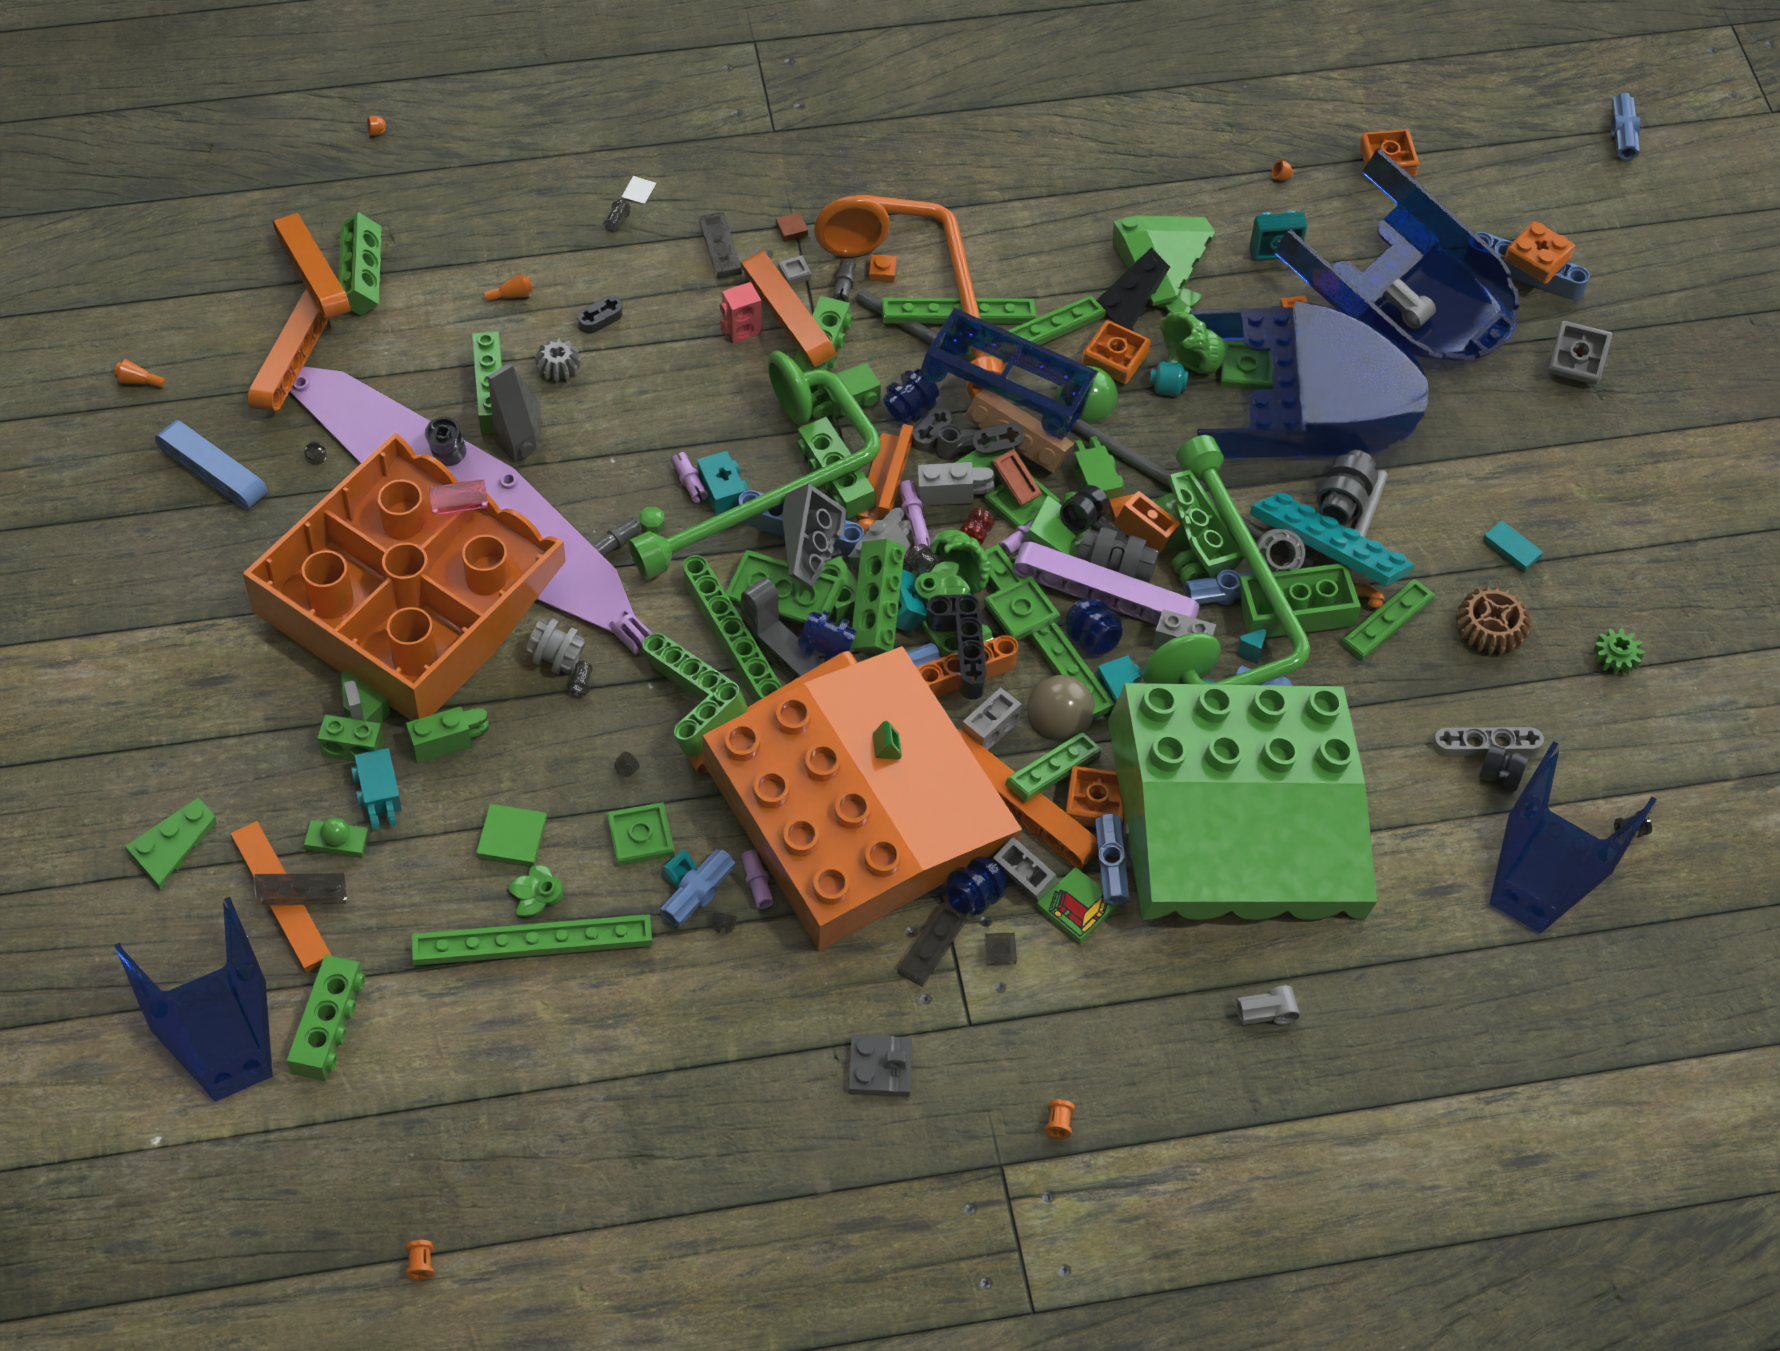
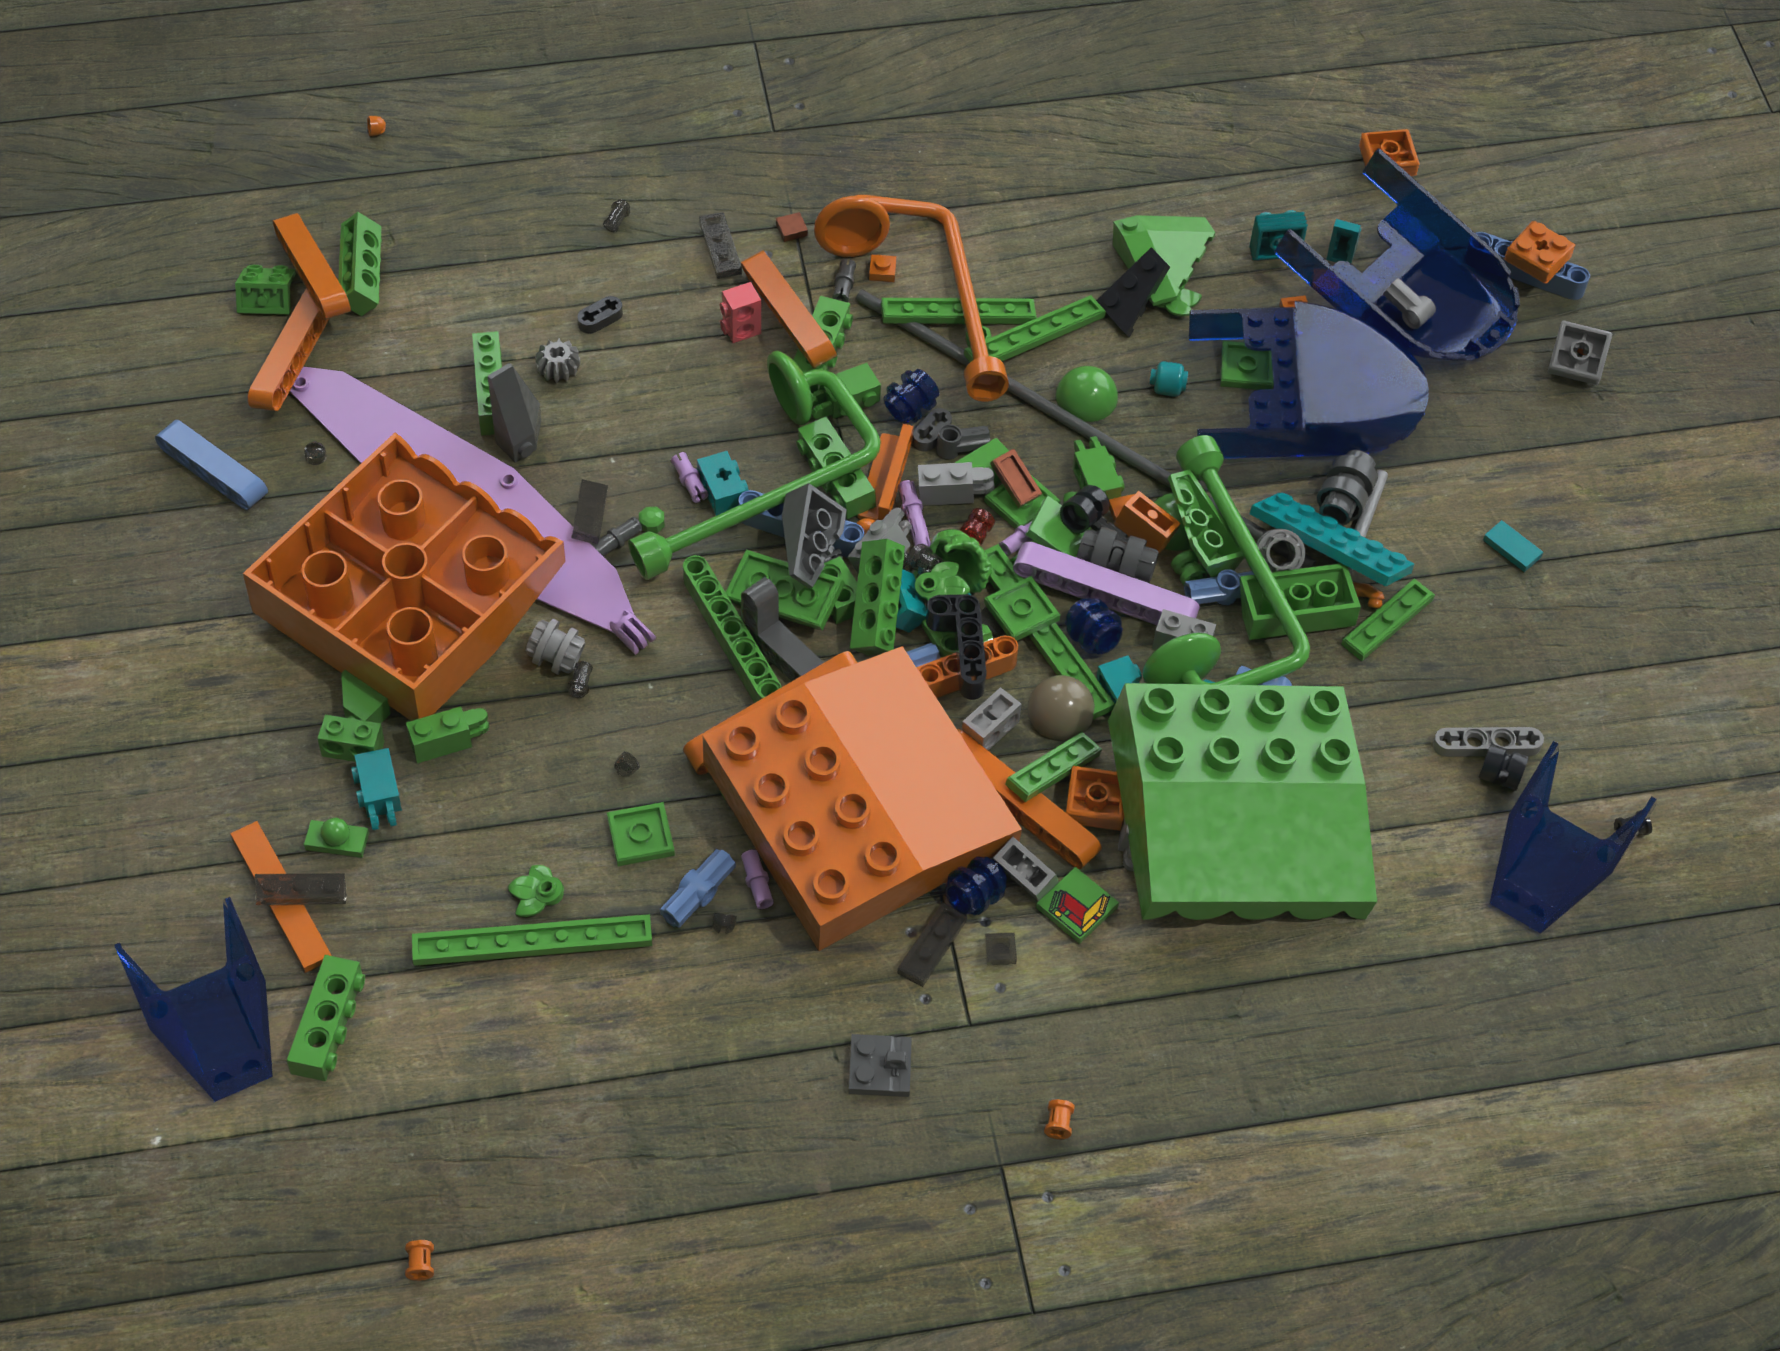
orange cone [114,358,165,388] -> none
bright green wing [125,797,217,890] -> none
light grey tile [344,681,363,720] -> none
black wheel [425,417,467,466] -> none
clear pink tile [429,479,488,515] -> none
bright green tile [476,804,547,867] -> none
orange cone [484,273,533,302] -> none
white sticker [622,176,656,204] -> none
bright green beam [642,633,747,757] -> none
teal slope [661,849,698,890] -> none
light grey tile [778,255,812,285] -> none
clear blue piece [797,609,857,662] -> none
green slope [873,721,902,759] -> none
clear blue windscreen [919,308,1098,440] -> none
medium nougat brick [964,388,1075,473] -> none
dark grey beam [973,423,1025,454] -> none
orange brick [1082,320,1151,384] -> none
medium blue piece [1095,814,1130,905] -> none
bright green hair [1160,311,1226,374] -> none
teal slope [1236,629,1266,664] -> none
light grey piece [1236,985,1300,1025] -> none
orange hinge [1271,160,1293,181] -> none
medium nougat gear [1456,585,1531,656] -> none
bright green gear [1593,628,1645,675] -> none
medium blue piece [1611,93,1640,161] -> none
none -> bright green bracket [235,265,296,314]
none -> clear smoke tile [571,479,608,545]
none -> teal arch [1326,219,1362,266]

